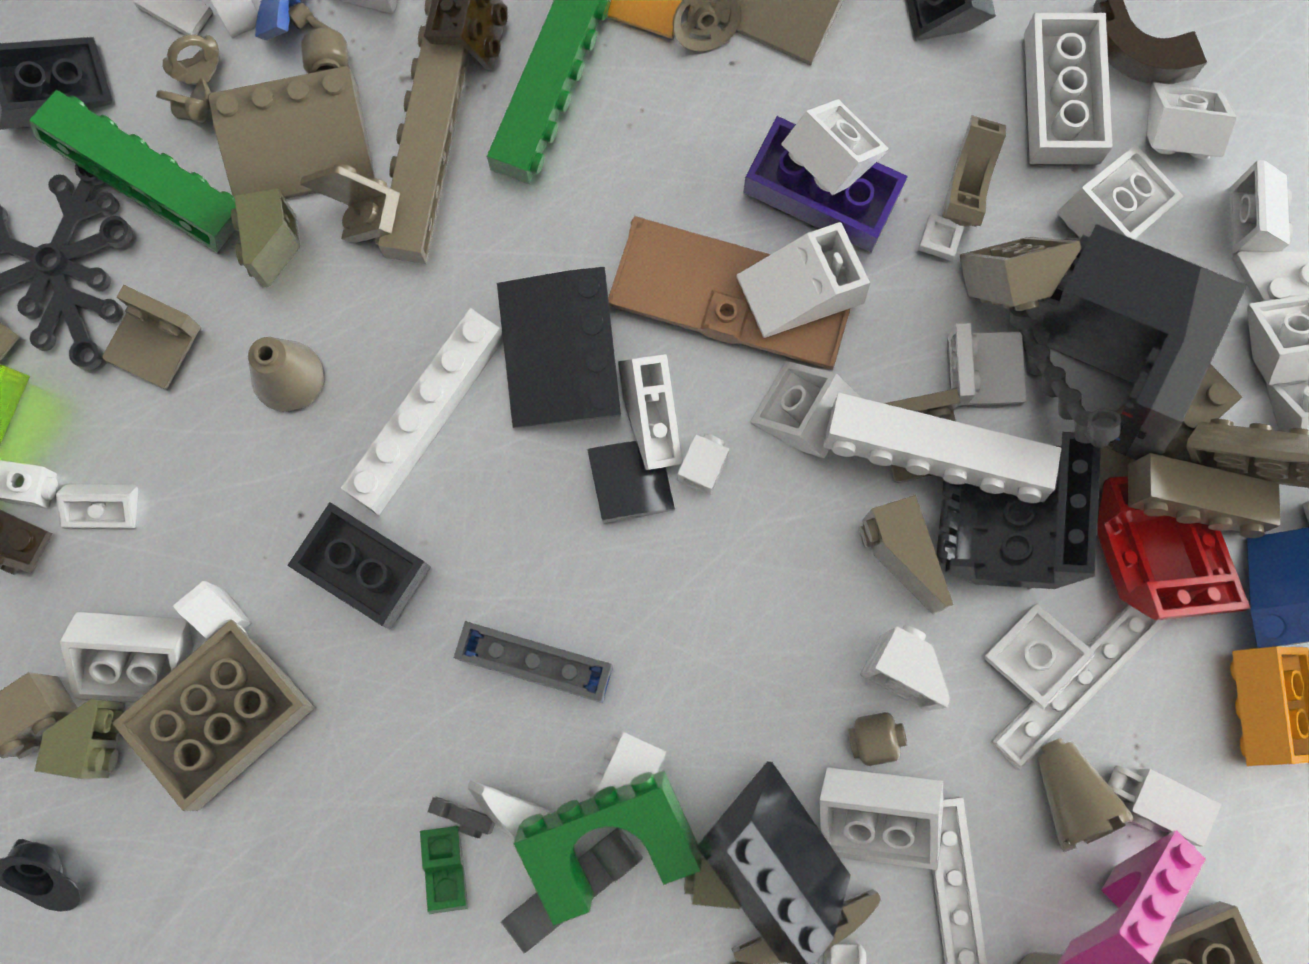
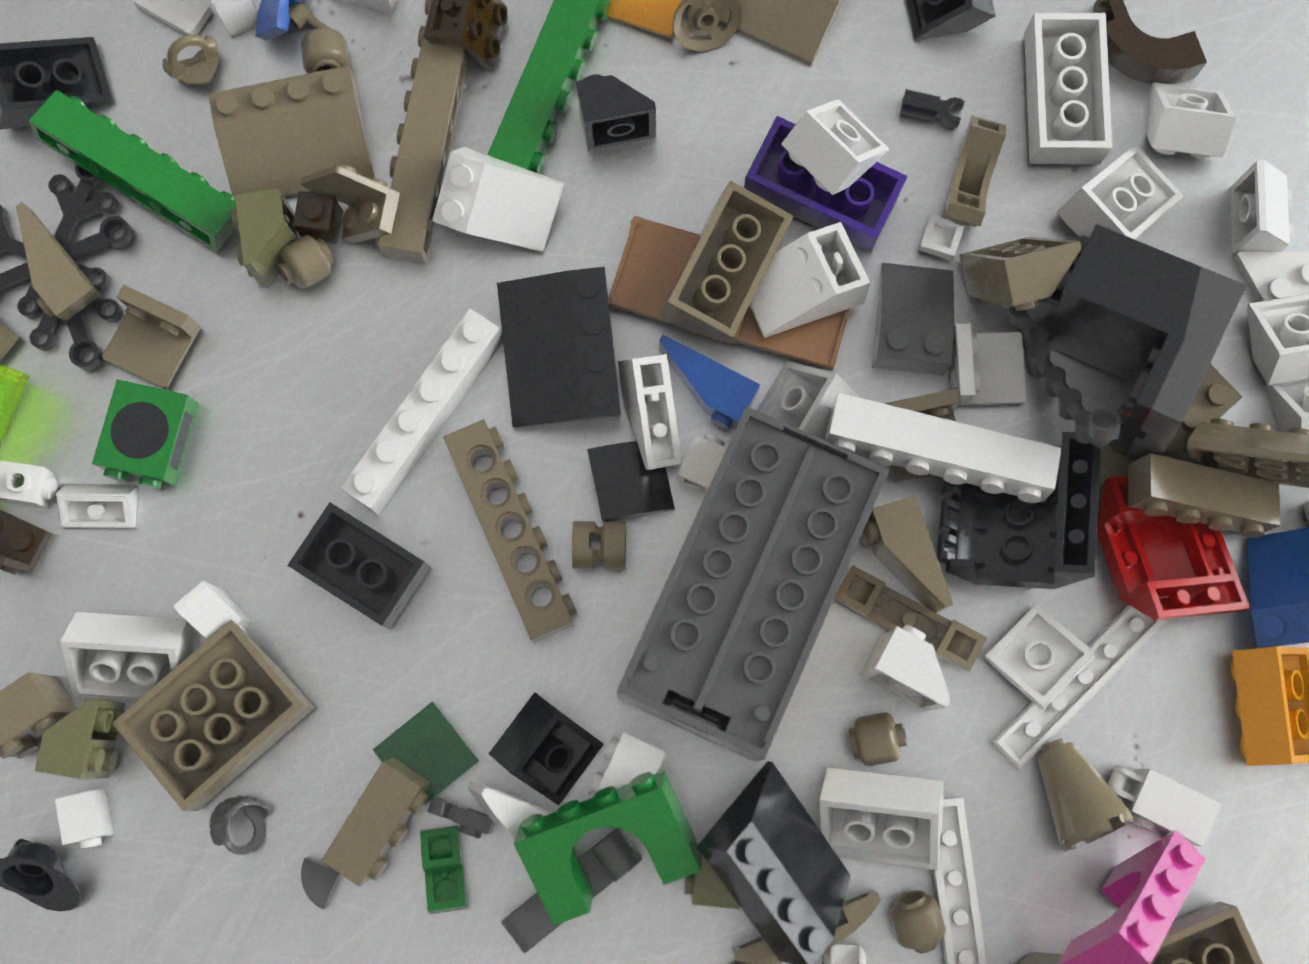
dark tan piece [156,78,211,123] -> none
dark tan cone [248,337,324,412] -> none
dark grey piece [453,621,613,703] -> none
none -> dark tan slope [16,202,101,321]
none -> white brick [55,789,114,850]
none -> green brick [92,379,199,489]
none -> dark grey piece [209,796,270,855]
none -> dark tan head [277,235,334,289]
none -> dark brown brick [293,191,343,244]
none -> dark grey tile [301,857,341,910]
none -> dark tan brick [321,757,431,886]
none -> clear green tile [372,701,480,806]
none -> white slope [432,147,564,251]
none -> dark tan brick [443,419,578,643]
none -> black slope [489,692,604,806]
none -> dark tan wheel [572,521,626,570]
none -> black slope [576,74,656,151]
none -> dark grey piece [616,406,890,762]
none -> dark tan slope [658,181,794,340]
none -> blue slope [659,335,760,430]
none -> dark tan slope [835,565,987,671]
none -> dark grey slope [872,263,954,376]
none -> dark tan head [890,890,946,953]
none -> black bar [900,89,965,128]

